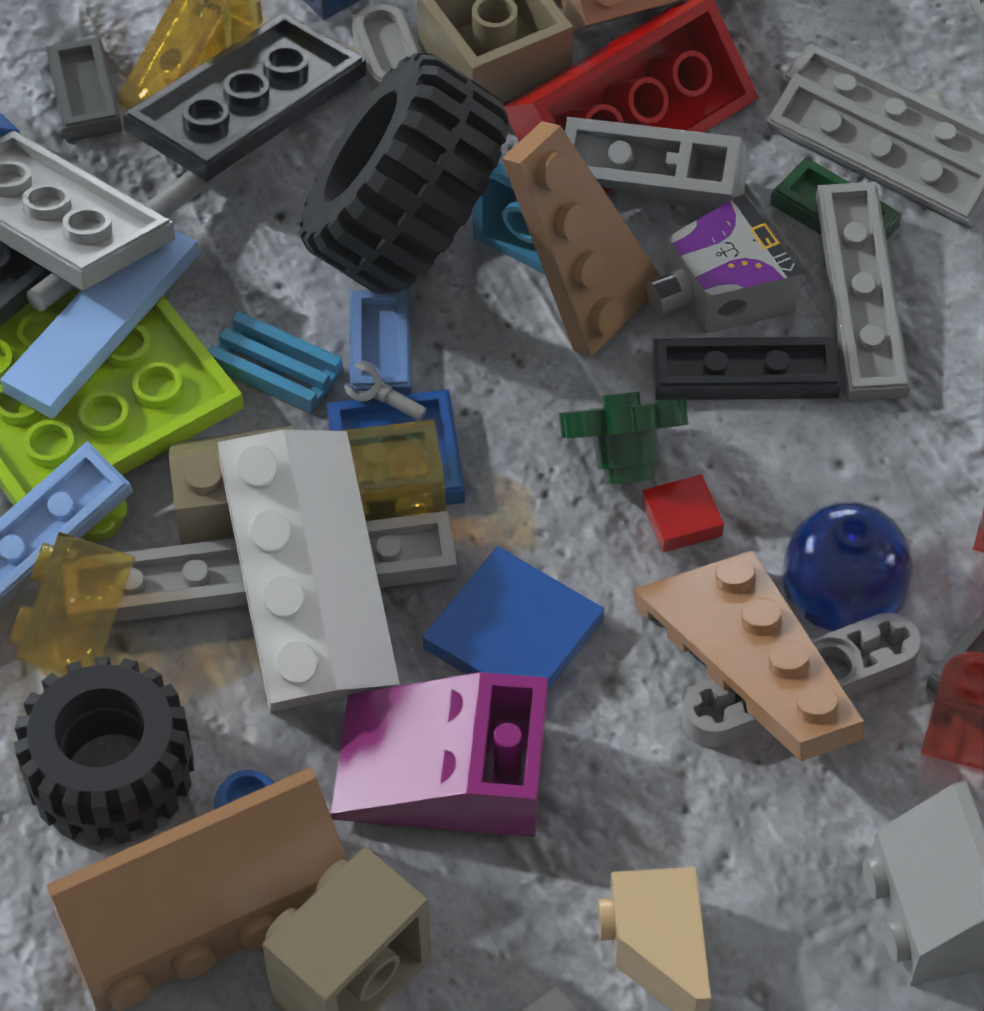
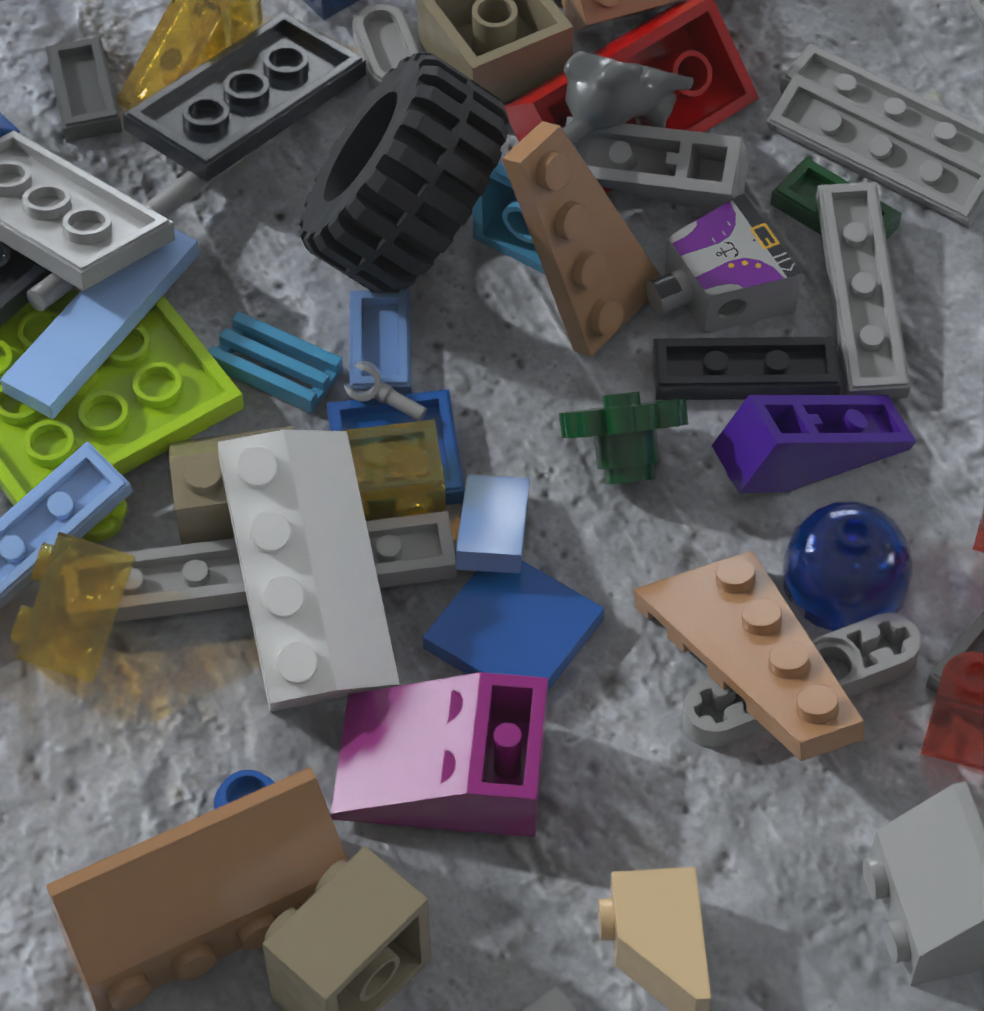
black tyre [14,656,194,845] -> none
red tile [642,474,724,553] -> none
none -> medium blue tile [456,474,530,574]
none -> dark grey animal [562,51,694,145]
none -> dark purple slope [711,395,917,494]

